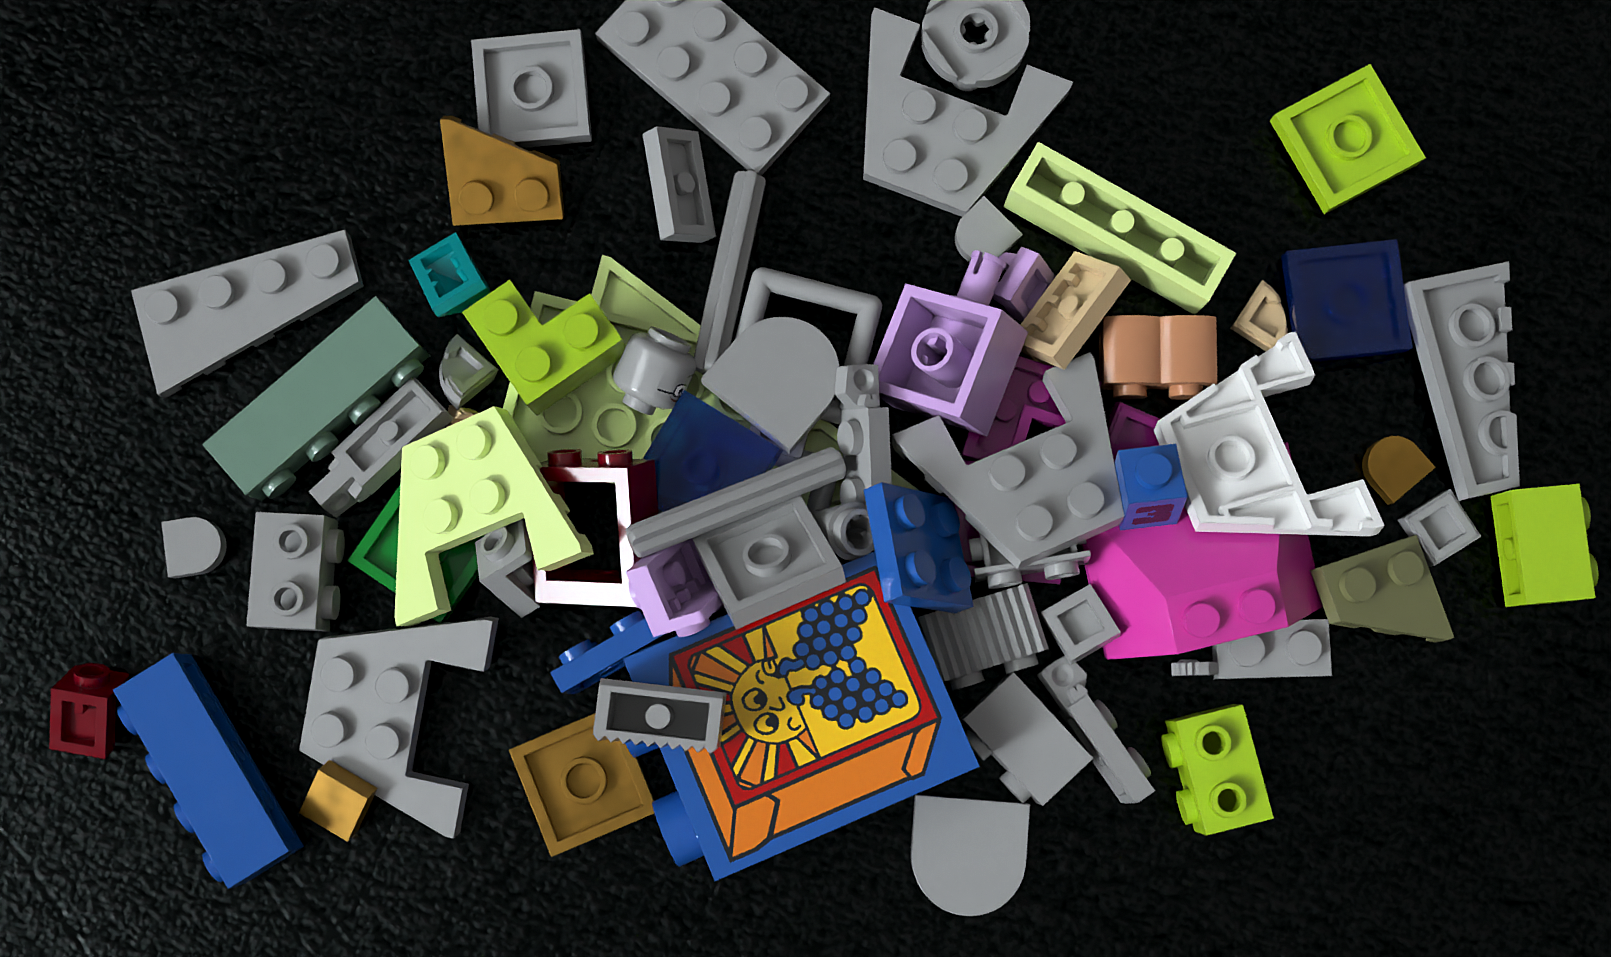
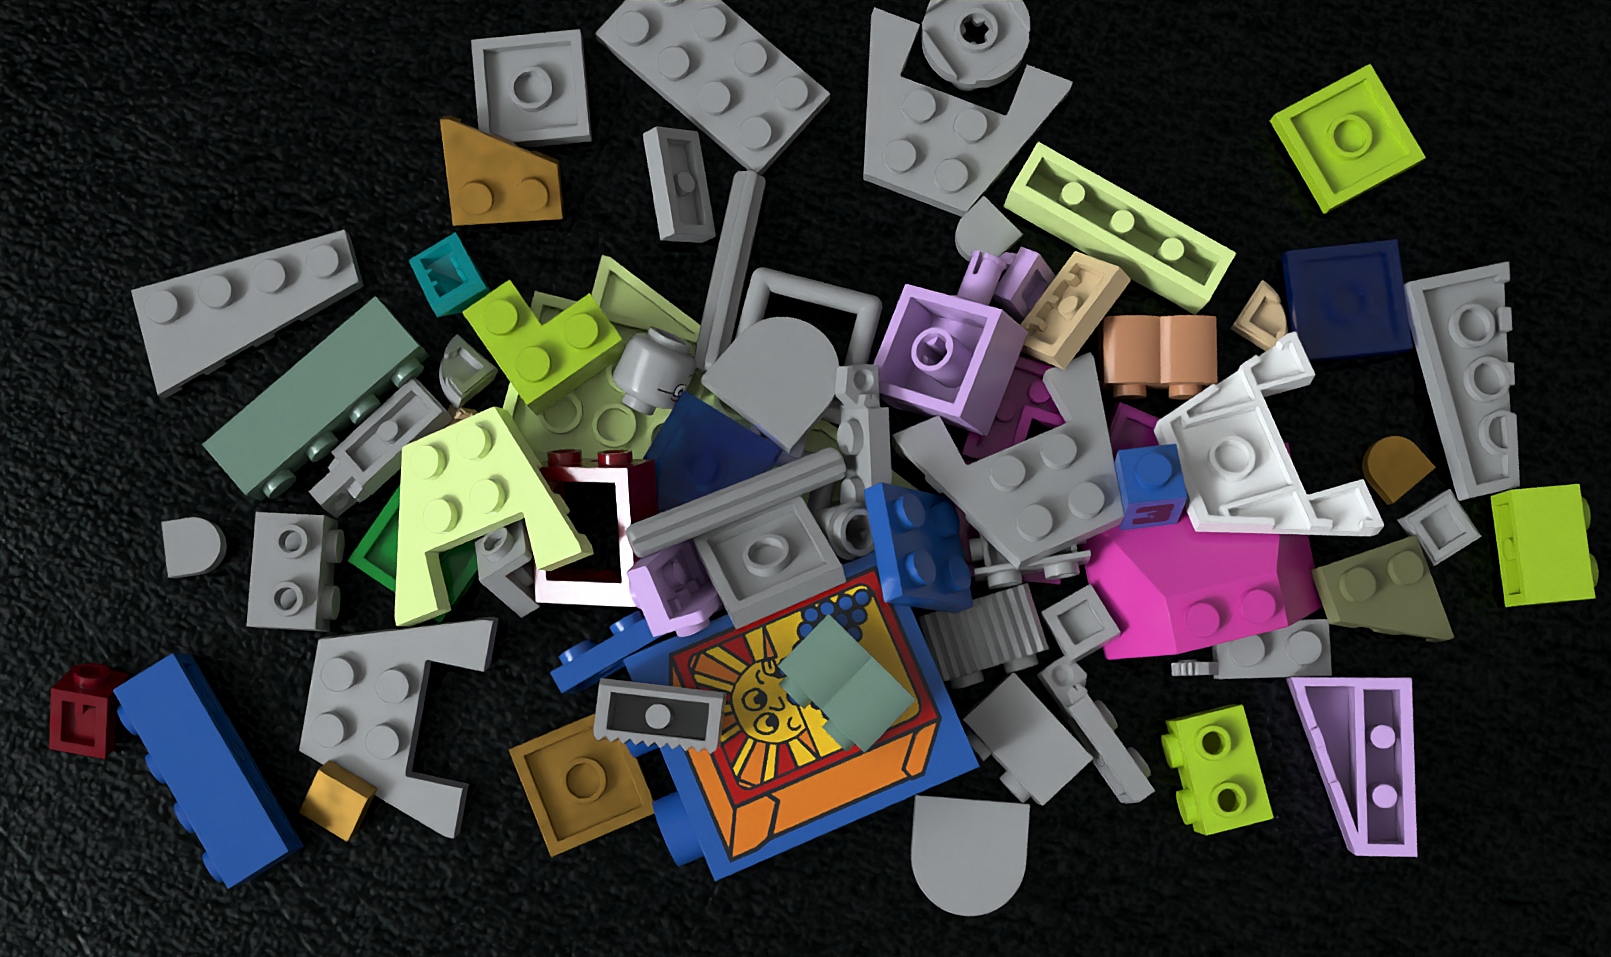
none -> sand green brick [778,614,916,753]
none -> lavender wedge [1286,677,1417,857]

